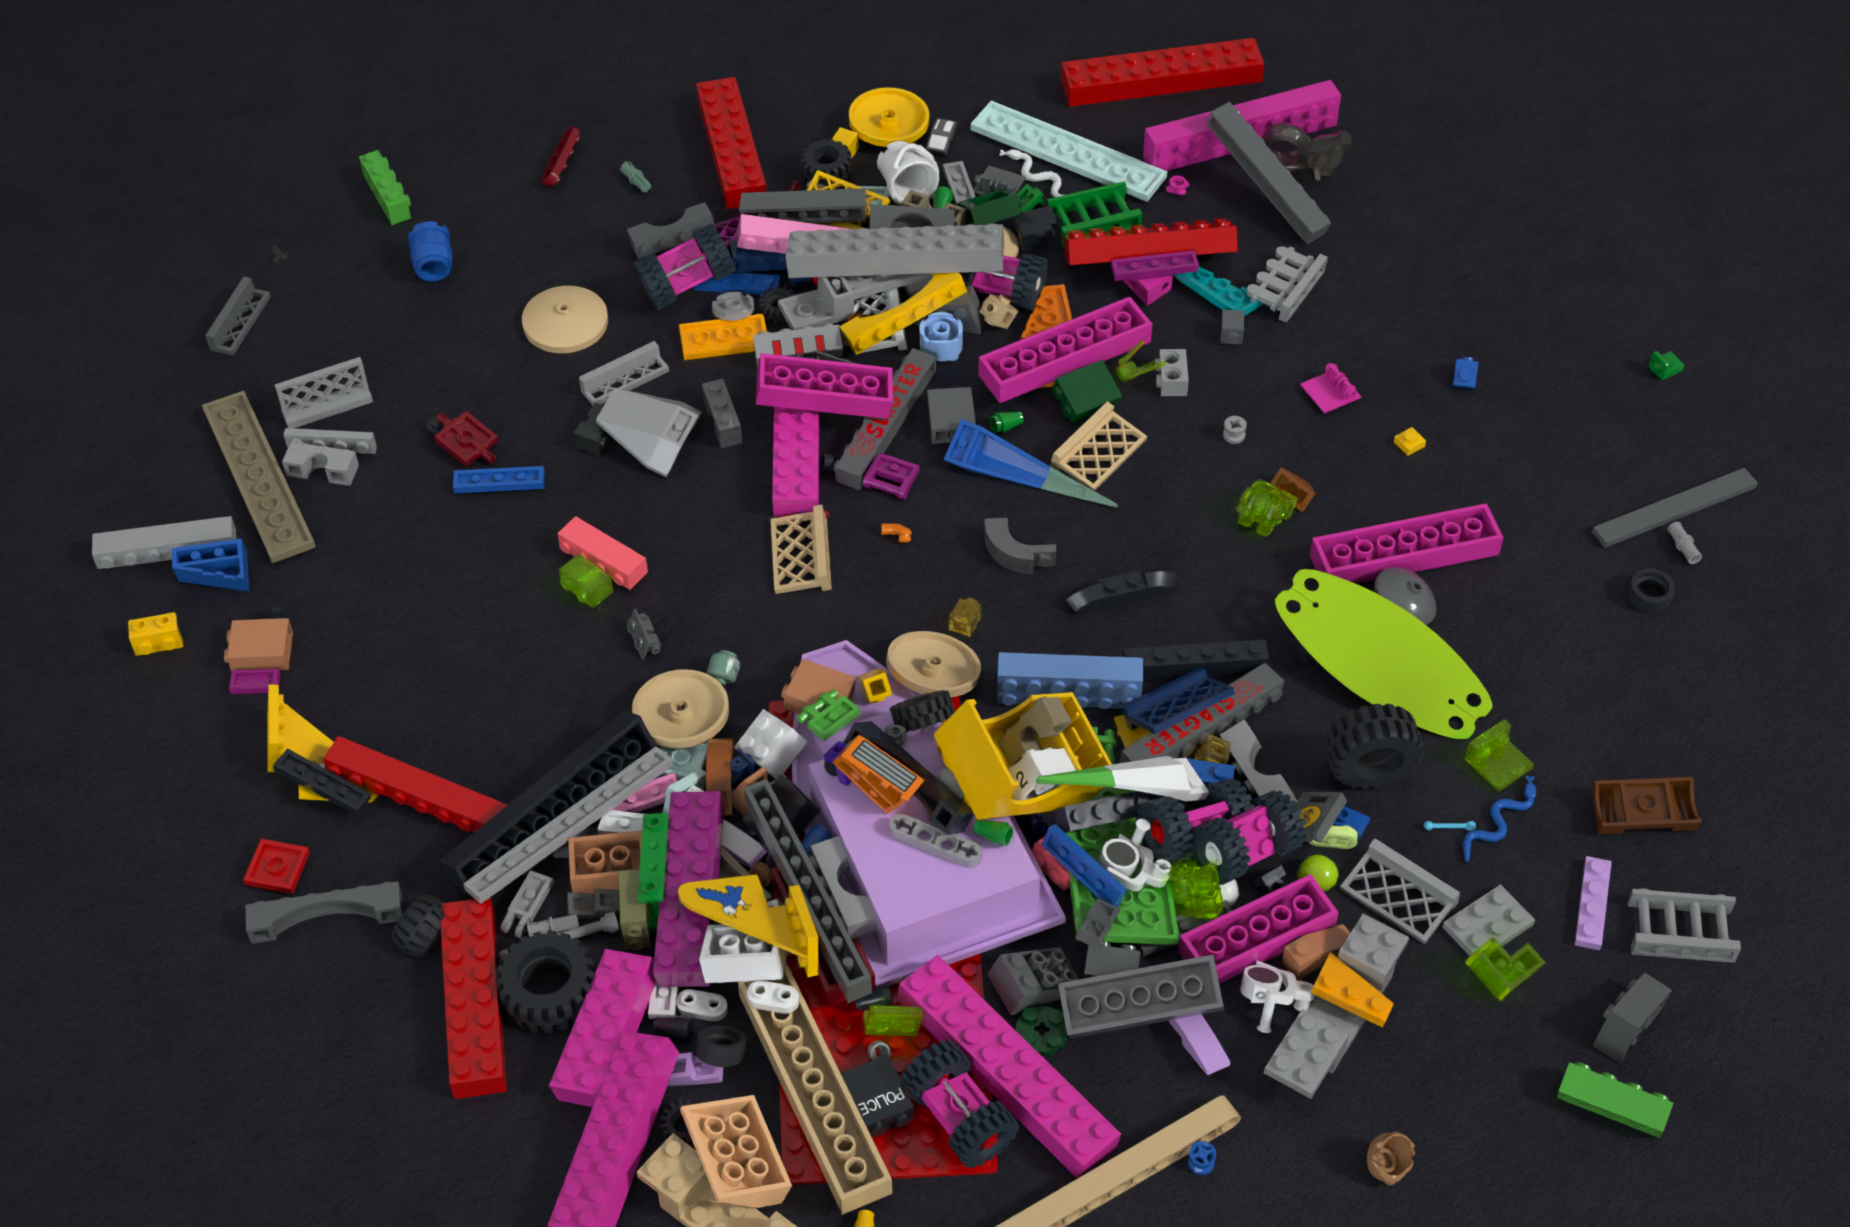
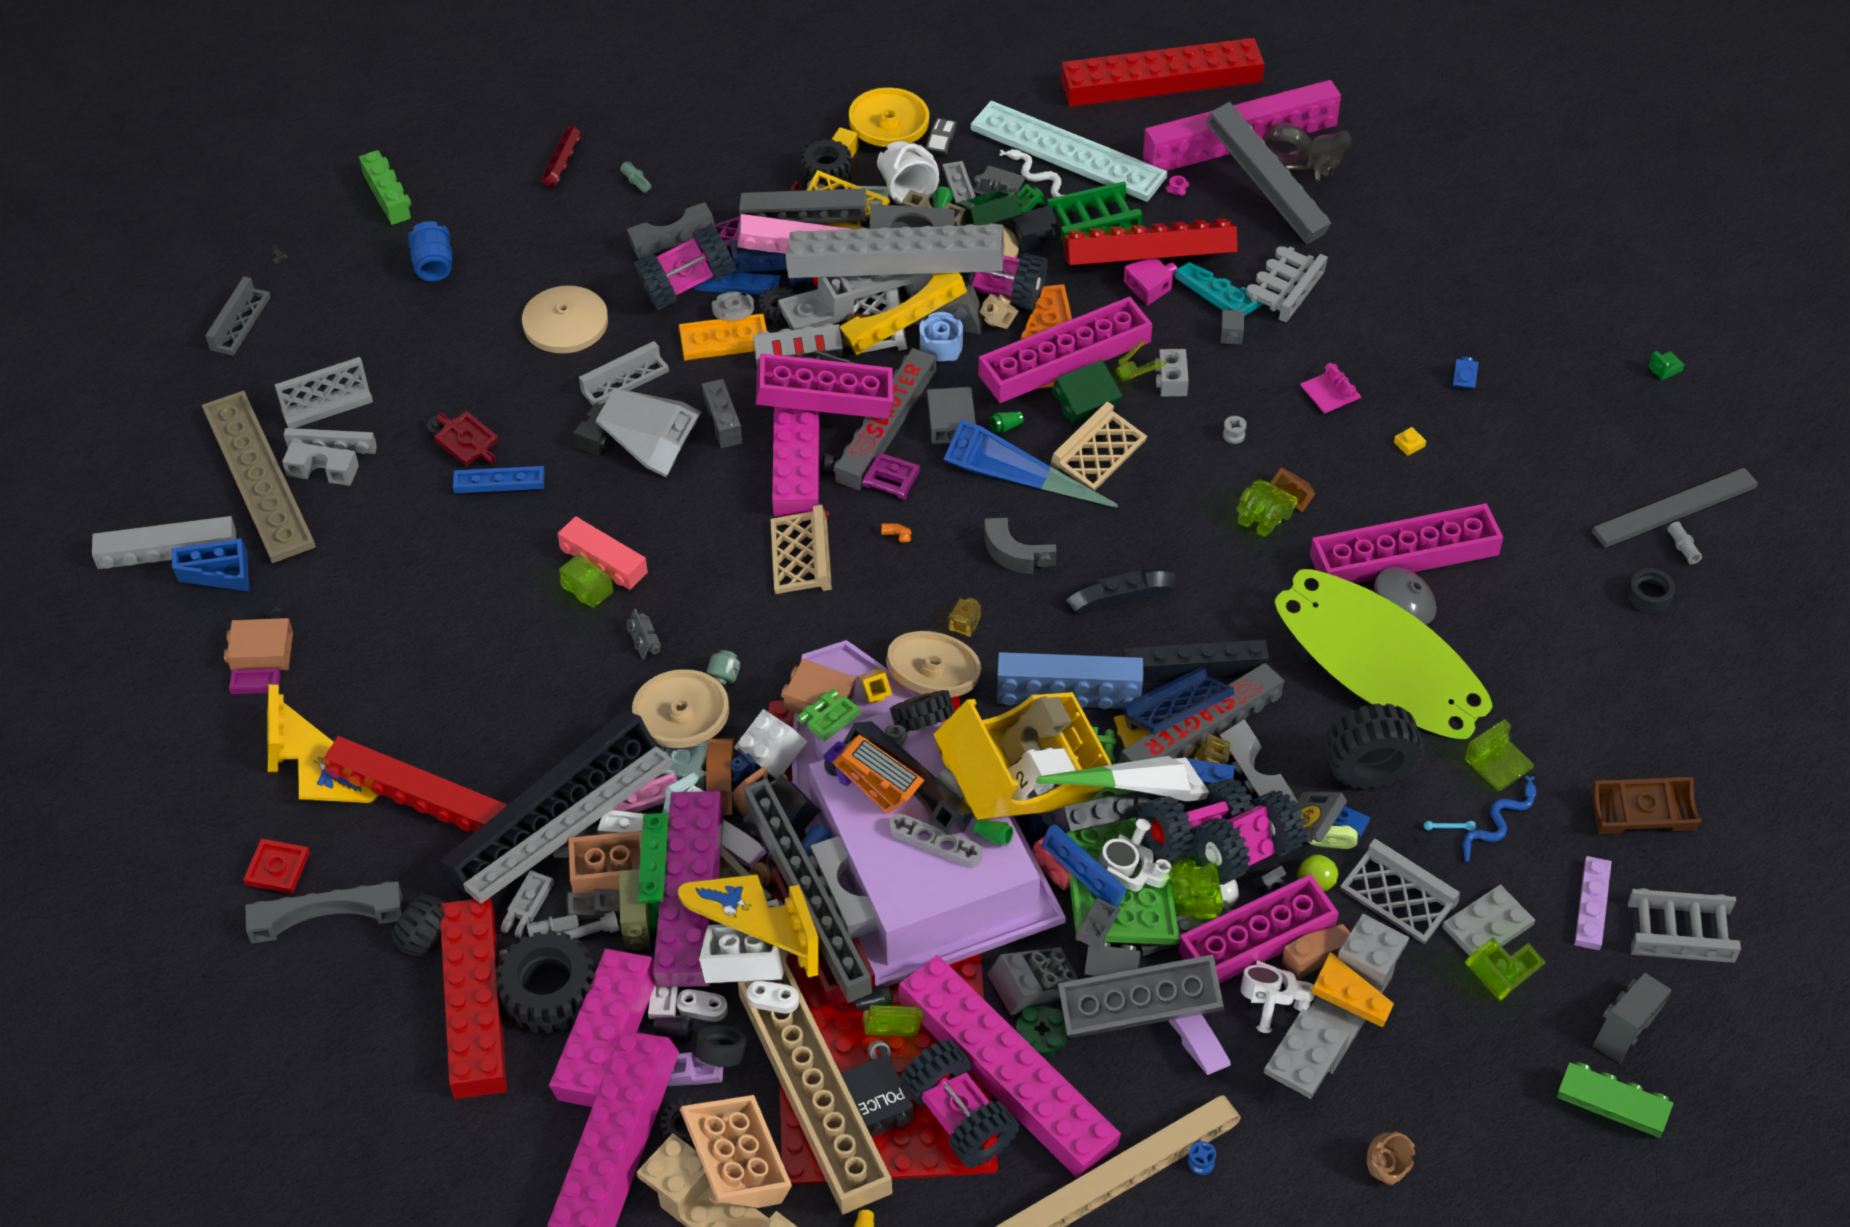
yellow bracket [128,612,183,656] -> none
black plate [273,748,371,815] -> none
red brick [696,77,766,209] -> none
magenta plate [1111,250,1199,281] -> none

